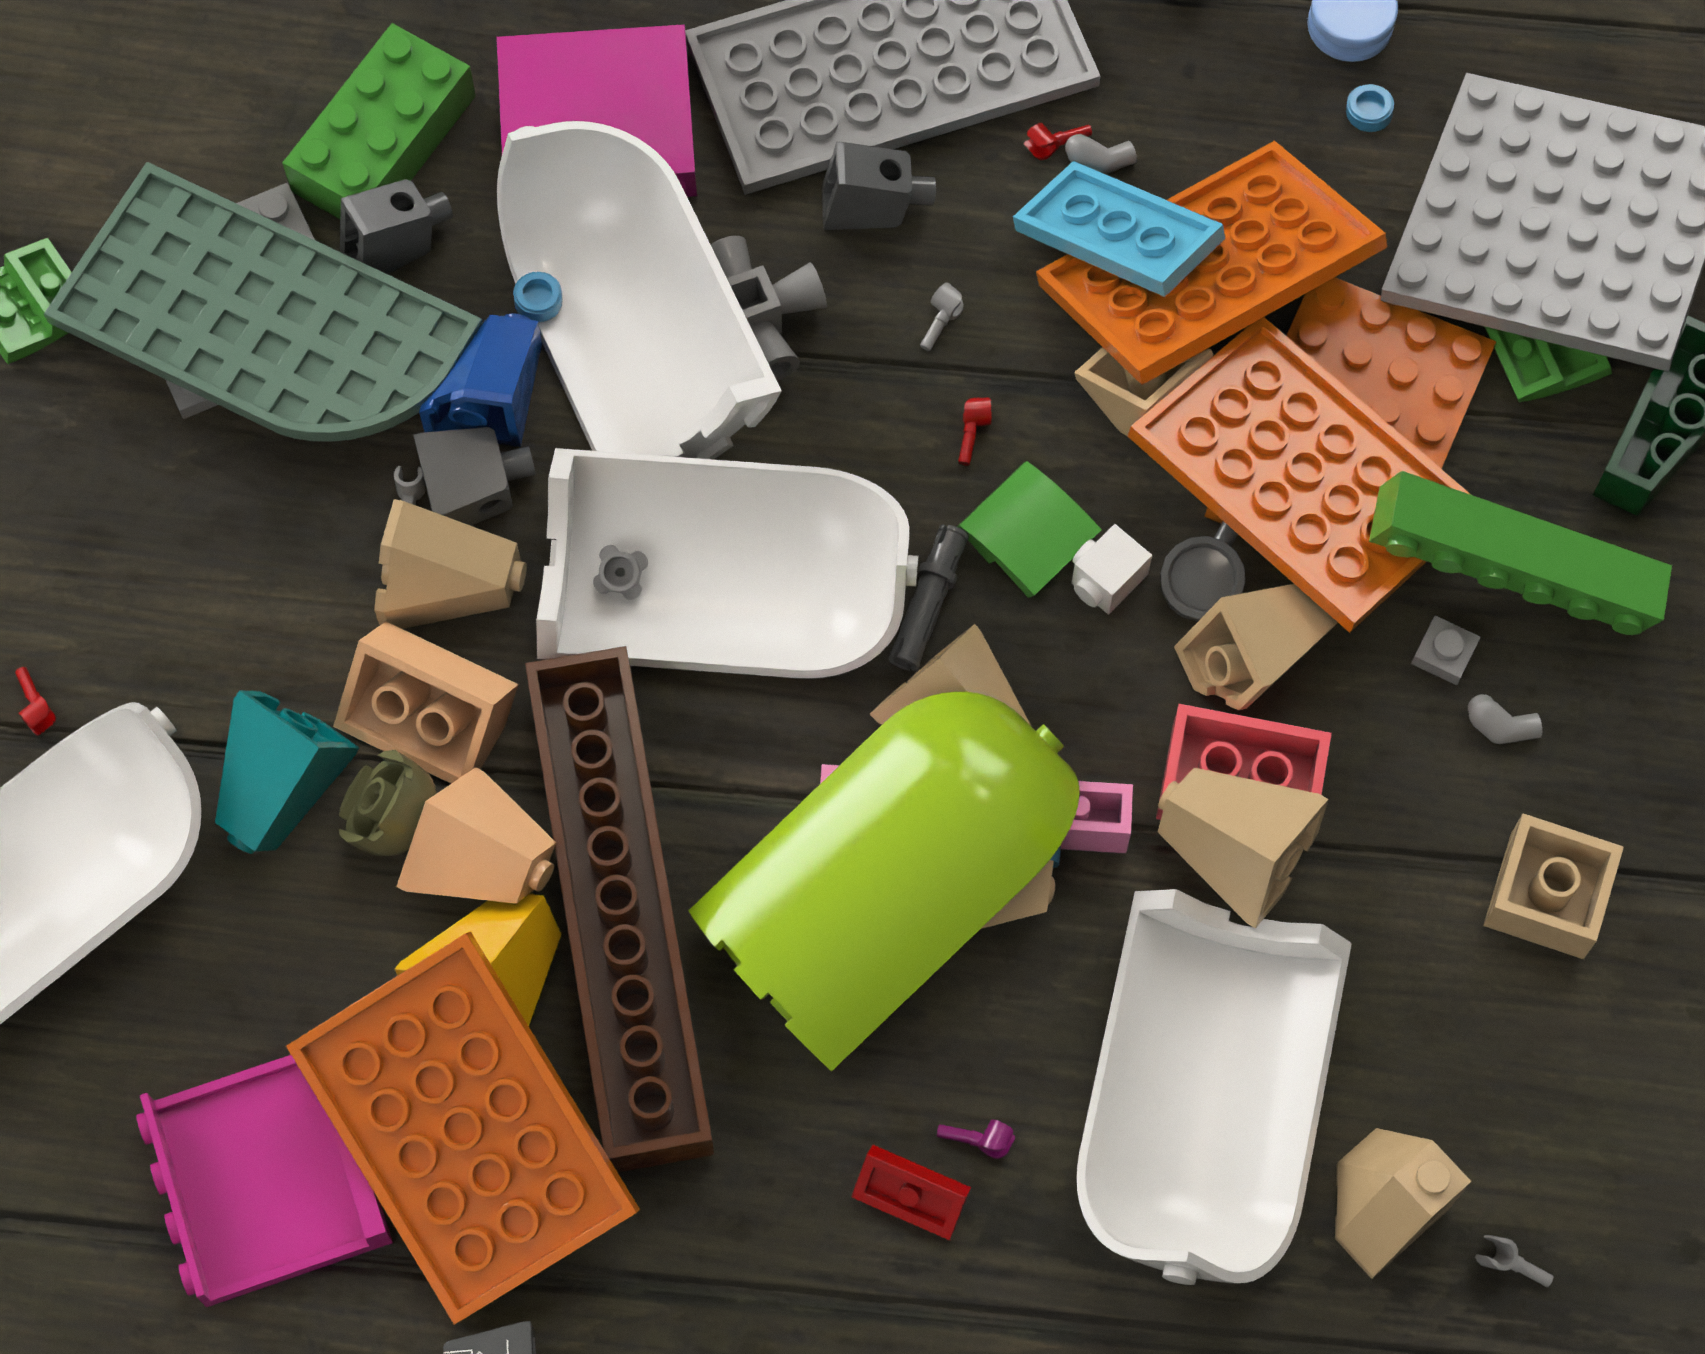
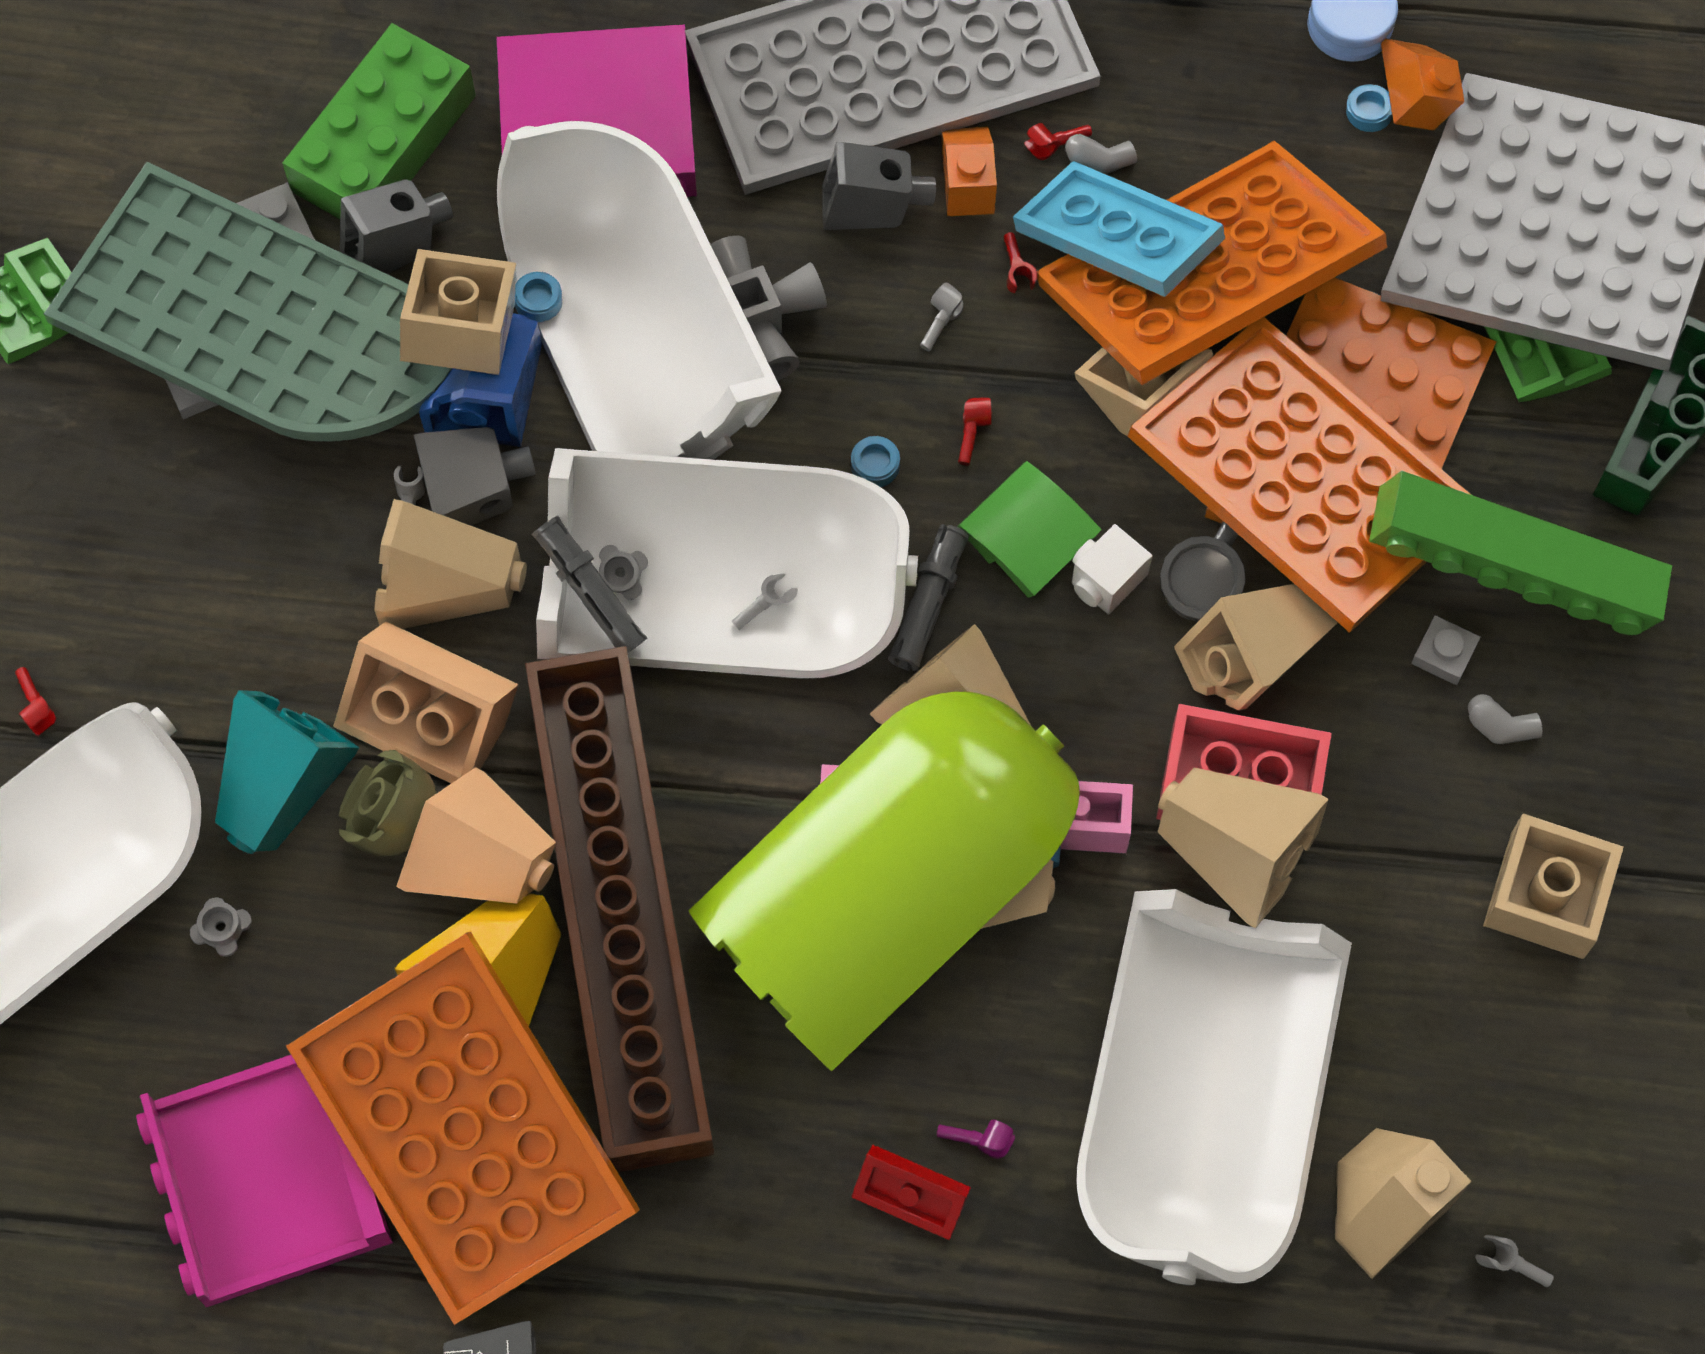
none -> light grey plate [190,897,252,957]
none -> tan brick [400,249,516,375]
none -> dark grey pin [532,516,648,653]
none -> light grey hand [732,574,798,630]
none -> dark azure tile [851,436,900,487]
none -> orange slope [941,127,997,216]
none -> red hand [1003,232,1037,293]
none -> orange slope [1381,38,1465,130]

